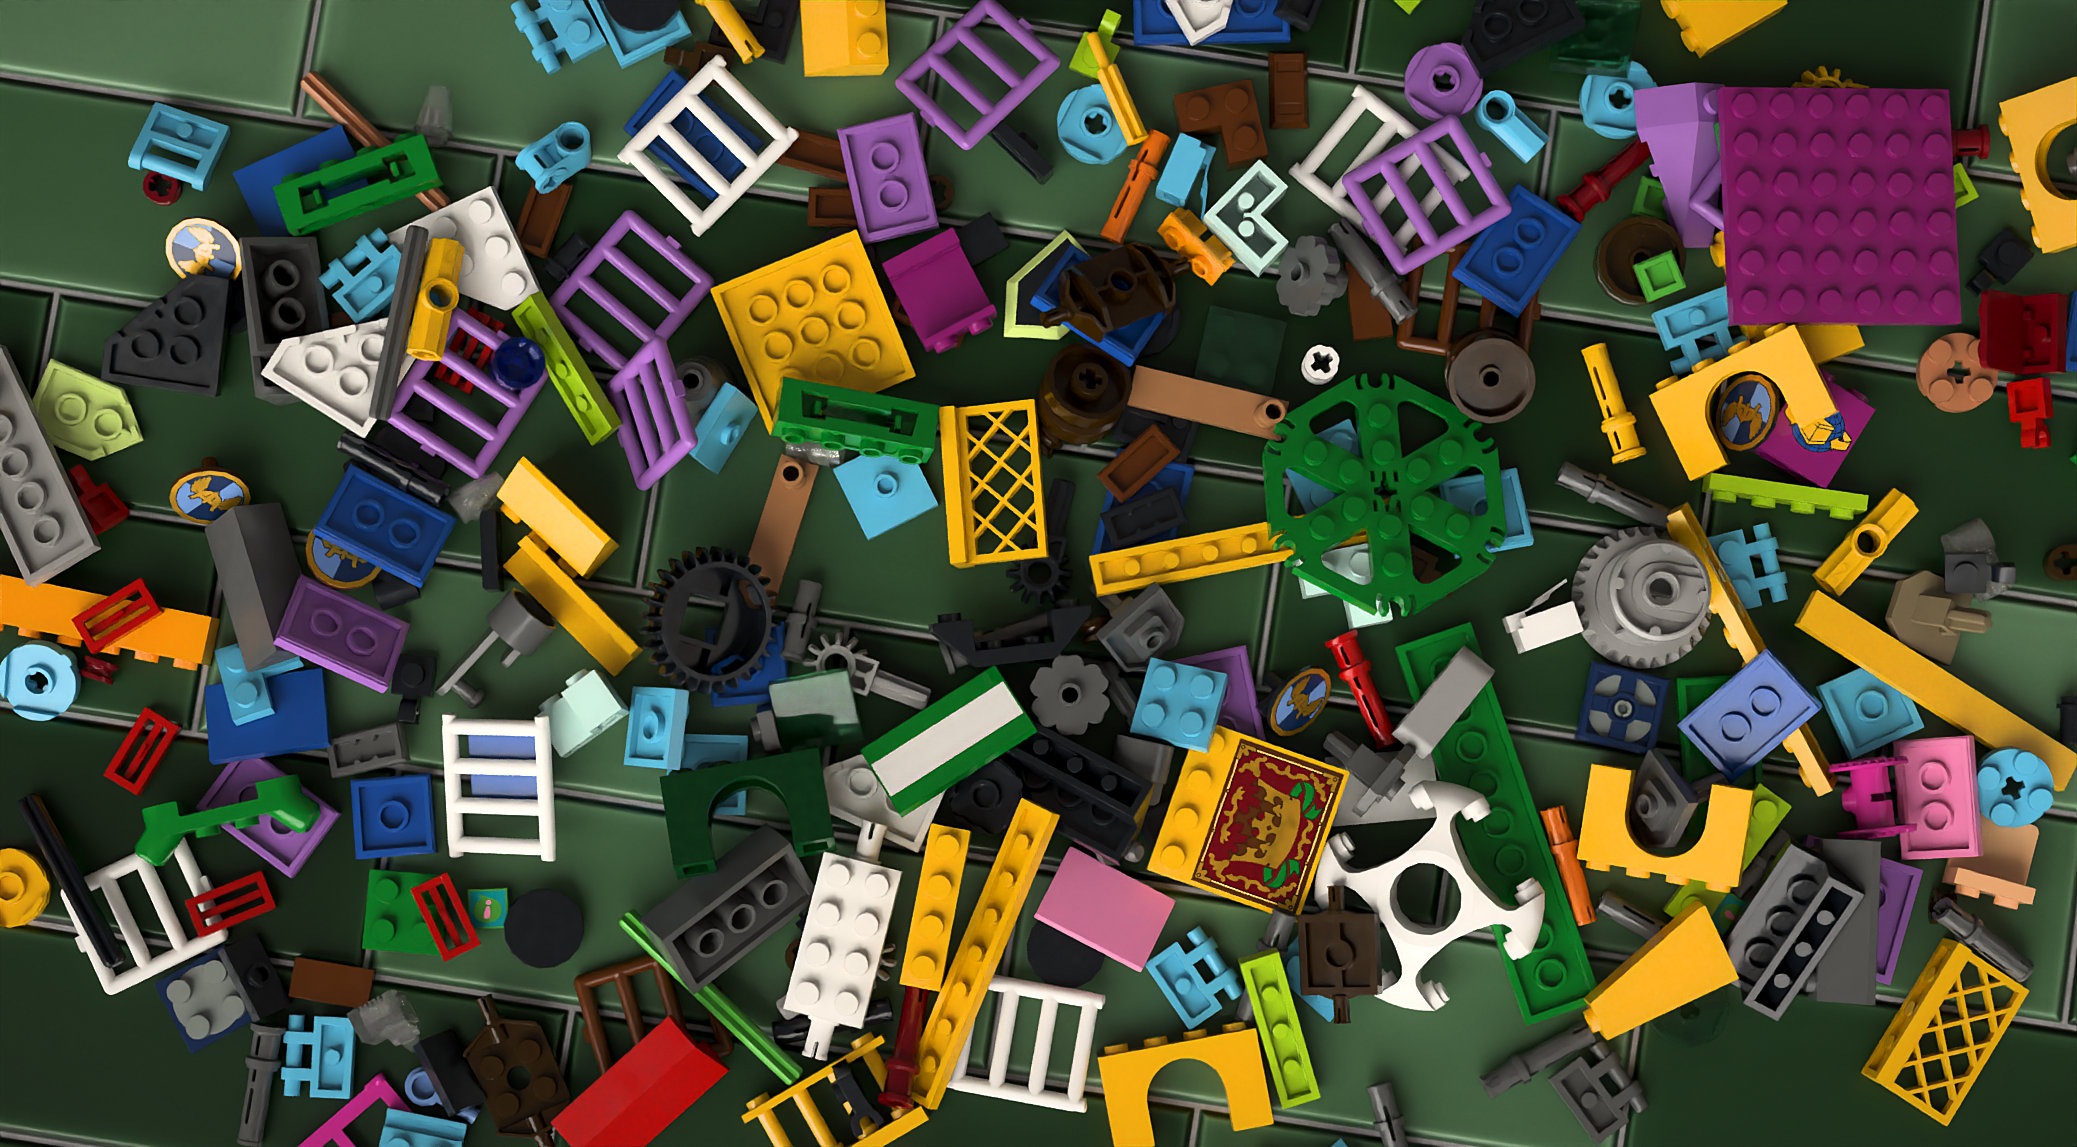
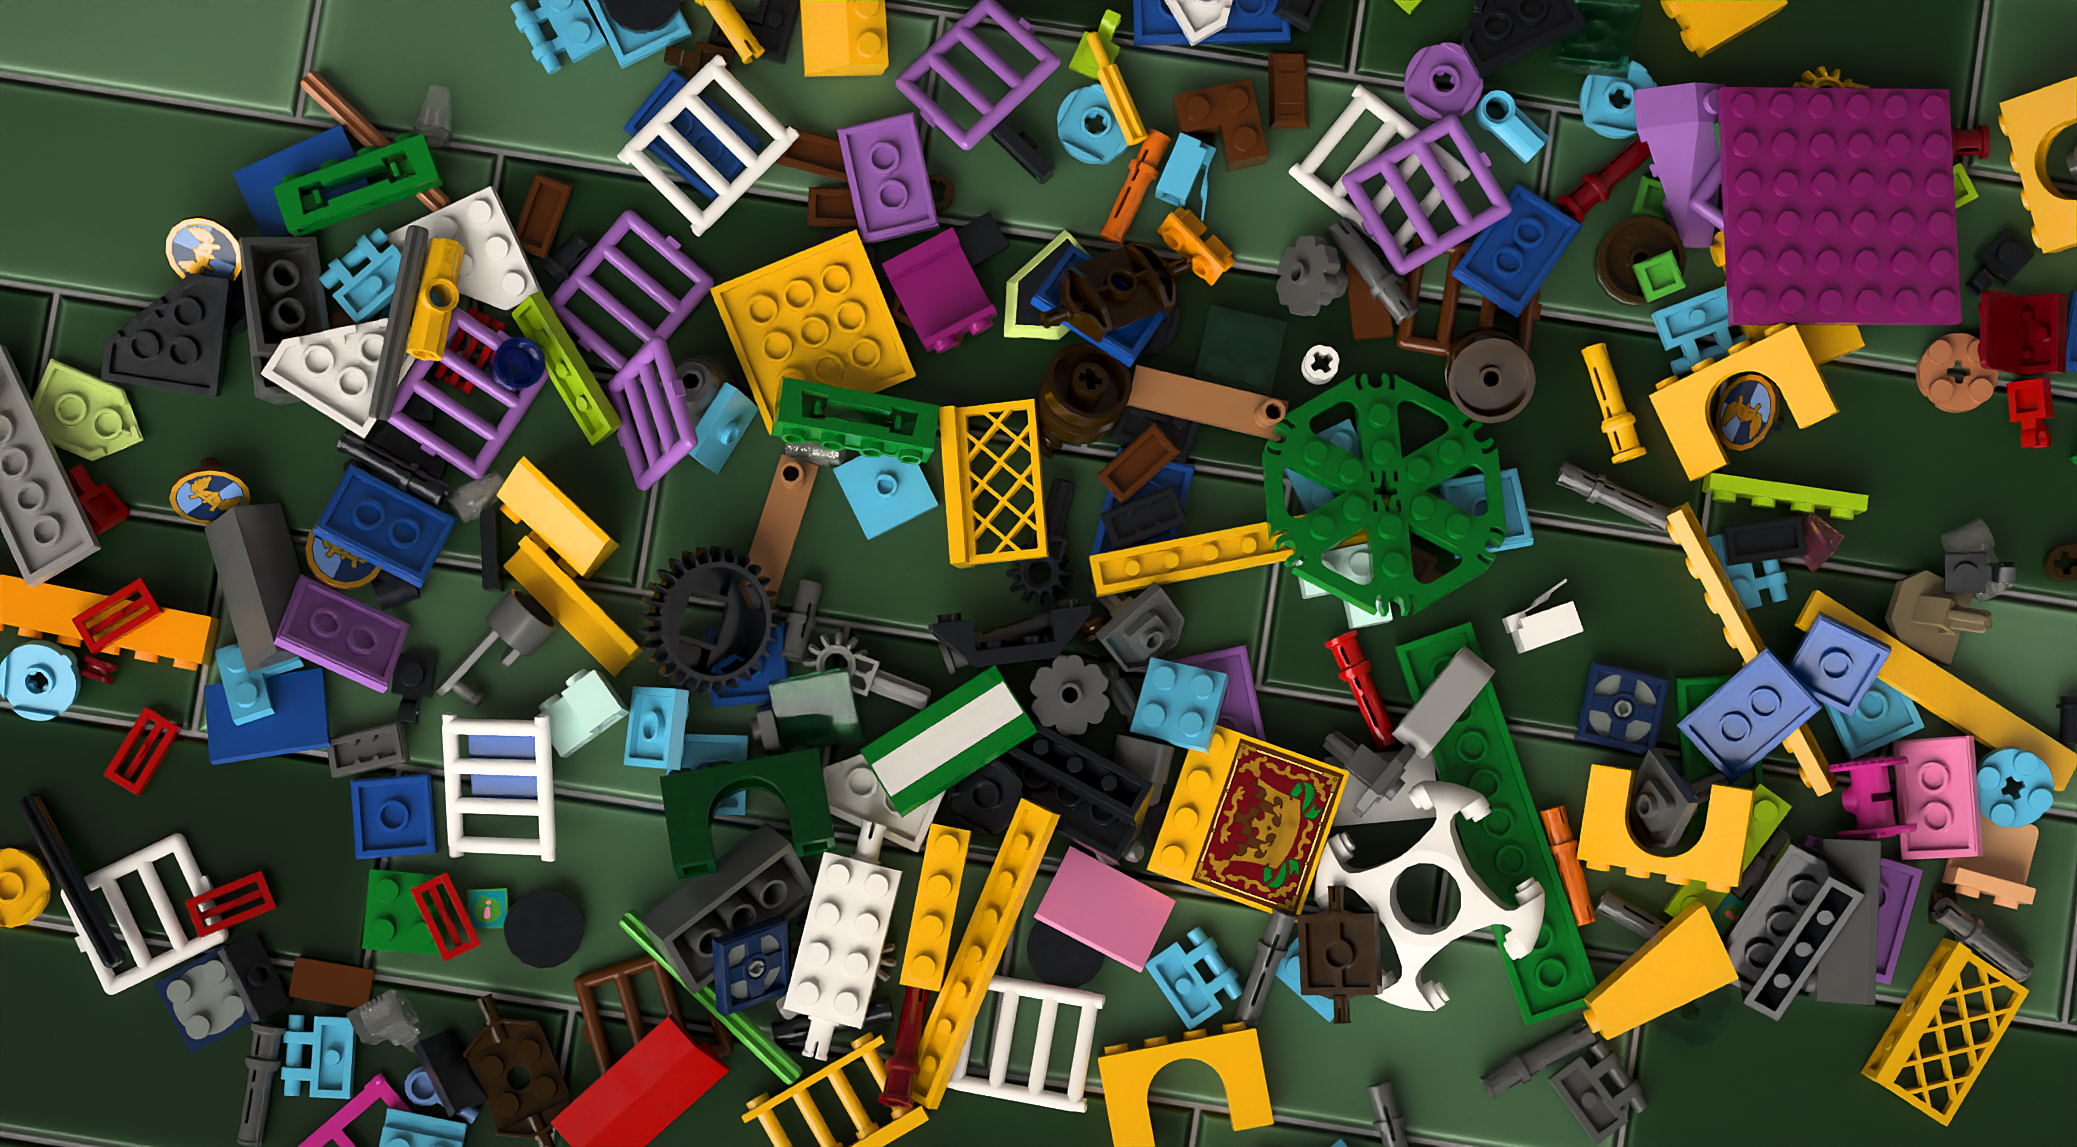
medium azure plate [128,102,231,192] -> none
green plate [134,774,321,867] -> none
dark red bush [143,170,182,206] -> none
medium lavender tile [196,757,341,878] -> none
medium azure piece [515,121,592,194] -> none
black plate [830,1058,885,1138] -> none
light aqua brick [1202,159,1289,277] -> none
lime plate [1238,947,1321,1110] -> none
shield [1255,665,1331,736] -> none
light grey piece [1571,527,1712,669] -> none
magenta panel [1750,368,1876,489] -> none
yellow piece [1812,488,1919,598] -> none
none -> dark blue piece [712,915,791,1016]
none -> black tile [1720,516,1807,566]
none -> tile [1787,611,1892,716]
none -> clear pink slope [1801,512,1844,572]

